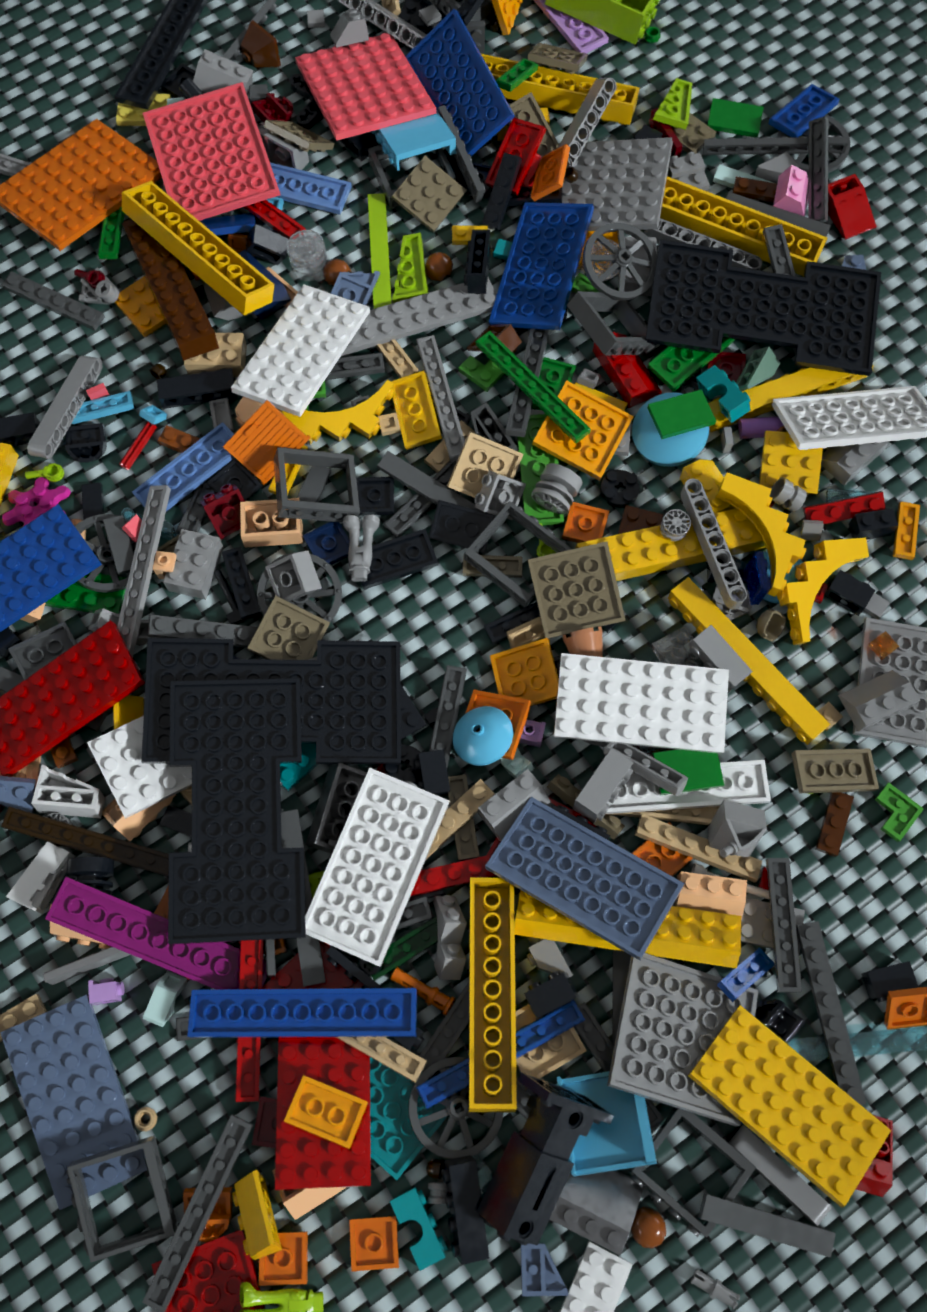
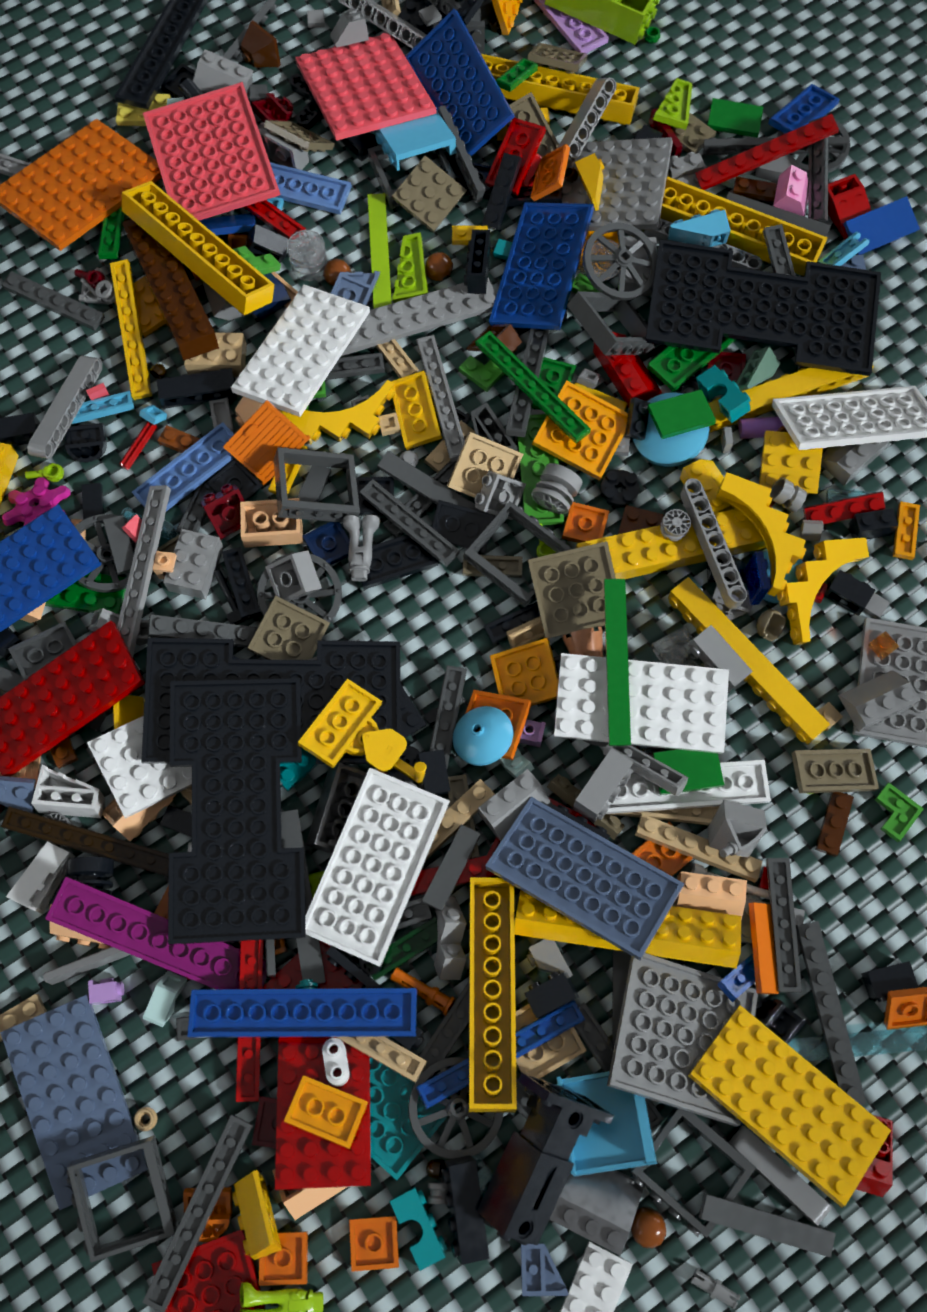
none -> yellow plate [110,259,152,400]
none -> bright green plate [233,246,281,275]
none -> teal plate [295,979,318,989]
none -> yellow plate [298,679,426,783]
none -> white plate [322,1038,350,1087]
none -> dark grey plate [359,479,460,567]
none -> light grey plate [400,451,419,467]
none -> dark grey tile [422,824,481,912]
none -> yellow slope [575,153,604,211]
none -> green tile [604,579,631,746]
none -> black plate [625,397,651,441]
none -> medium azure slope [668,209,731,247]
none -> red plate [695,114,839,190]
none -> orange tile [749,902,779,995]
none -> medium azure hinge [818,232,870,266]
none -> blue tile [843,196,920,255]

